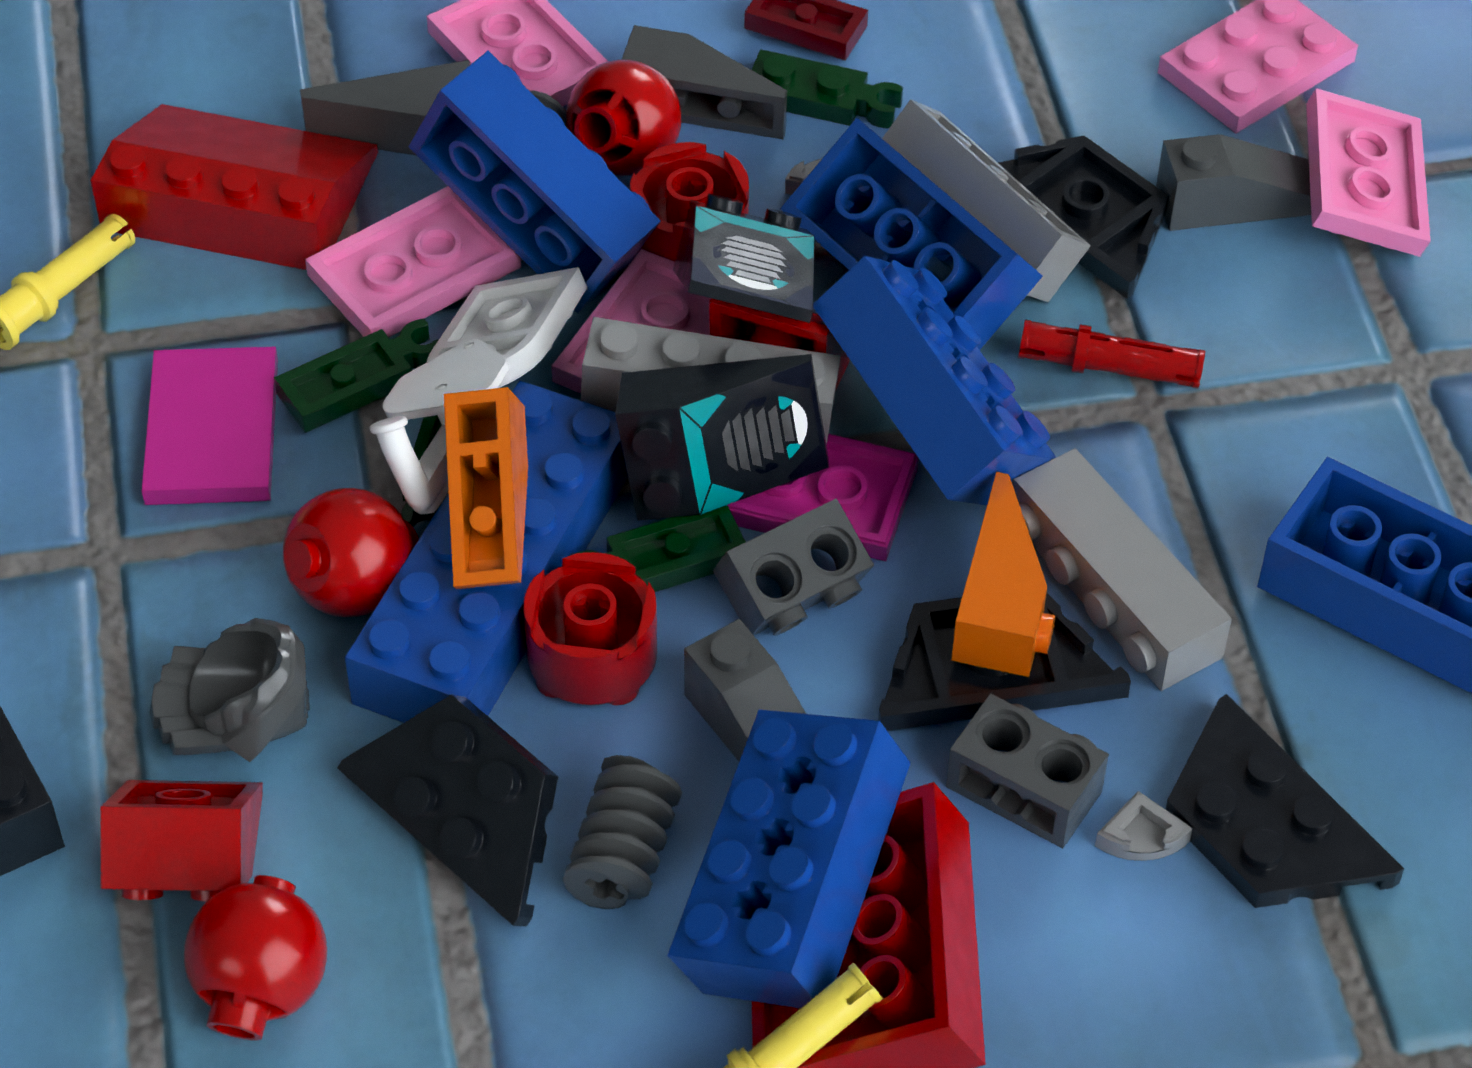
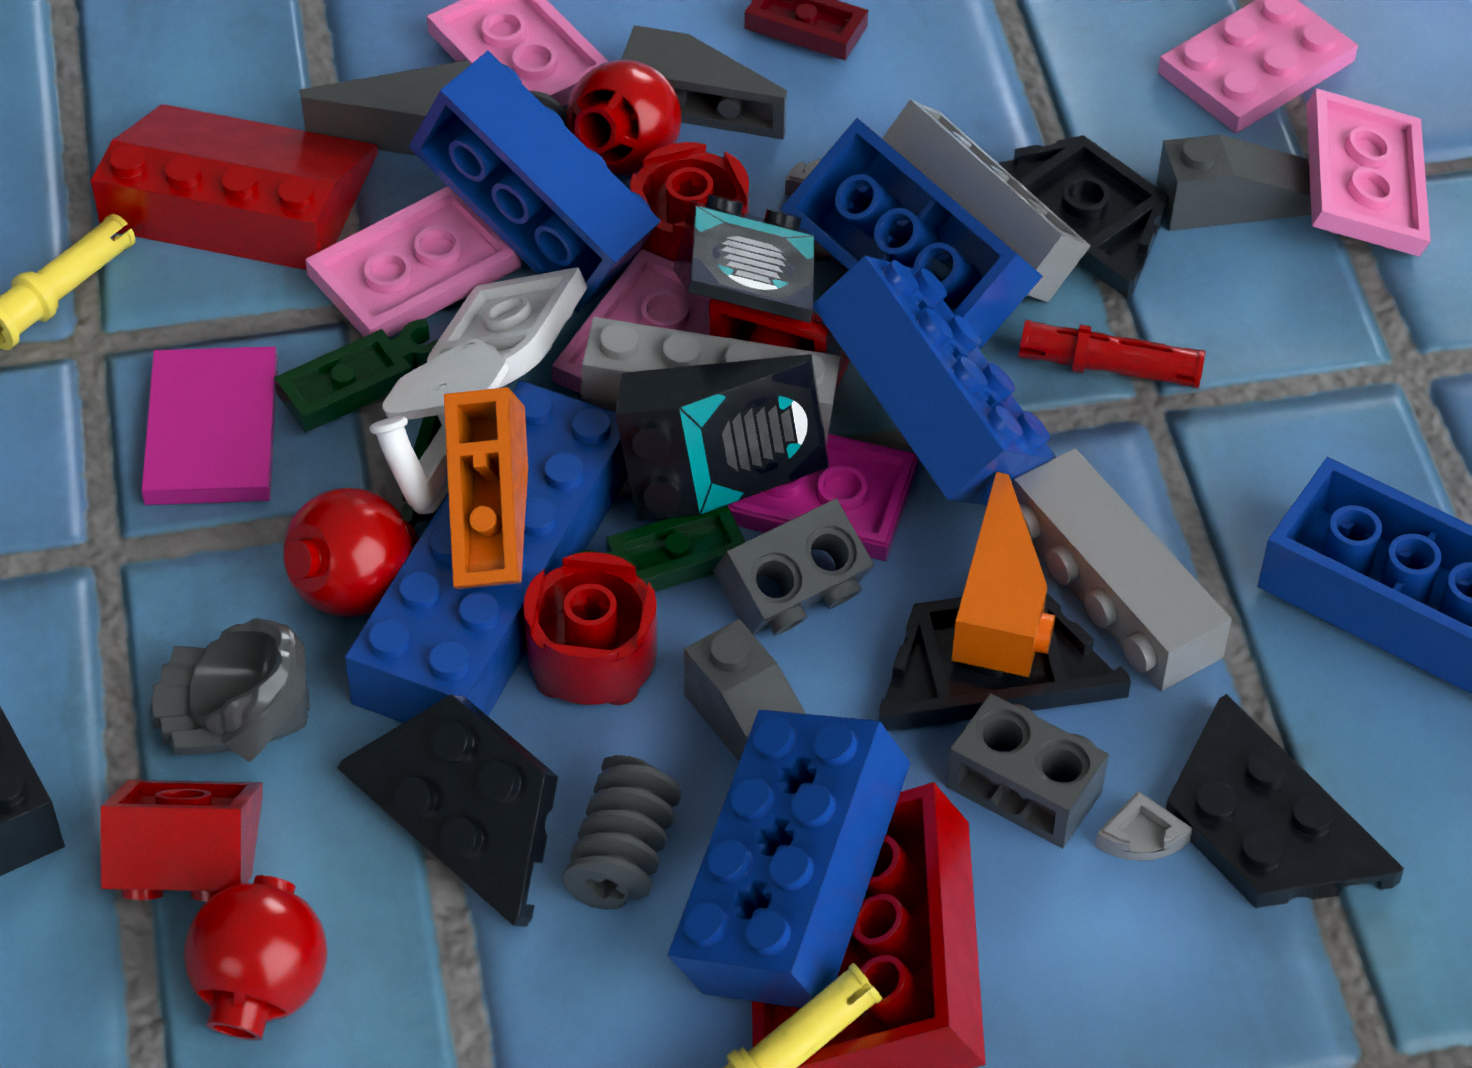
dark green plate [752,49,903,128] -> none

